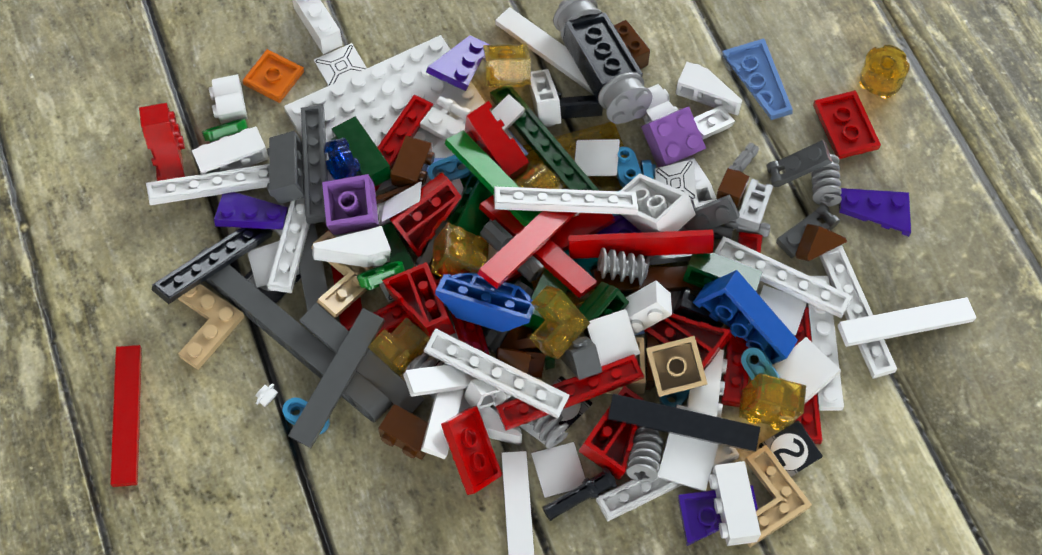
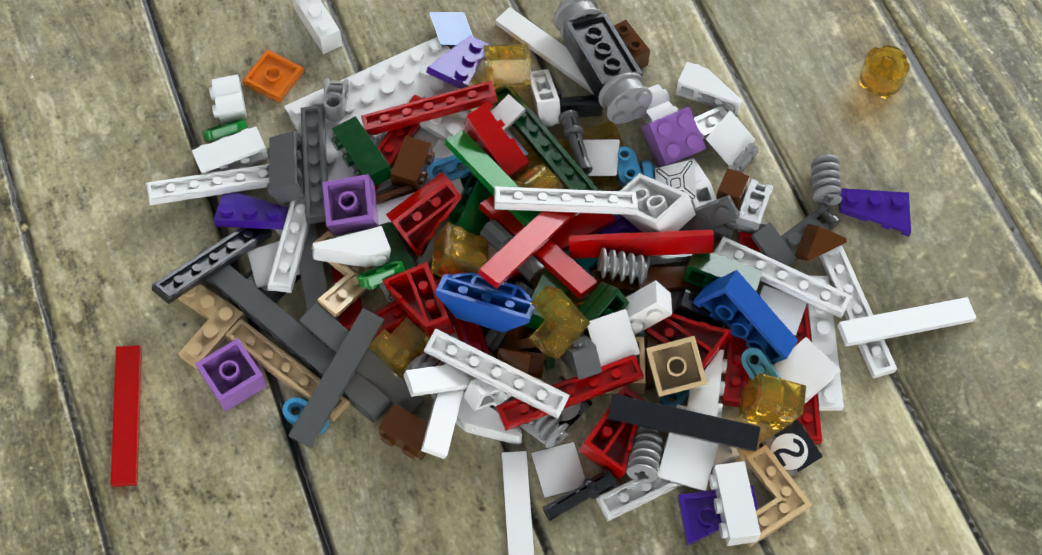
red wedge [139,103,185,181] -> none
white plate [255,383,278,407] -> none
white sticker [314,43,367,85] -> none
clear blue plate [324,138,360,180] -> none
white sticker [382,182,422,222] -> none
red plate [441,405,503,495] -> none
medium blue wing [722,38,793,120] -> none
dark grey plate [766,140,832,187] -> none
red plate [813,90,881,159] -> none
none -> medium lavender brick [195,338,267,412]
none -> tan tile [225,319,350,422]
none -> light grey piece [323,78,349,122]
none -> red tile [361,80,498,136]
none -> light blue sticker [430,12,473,45]
none -> dark grey pin [558,110,593,175]
none -> white sticker [706,111,755,167]
none -> dark grey tile [750,222,797,266]

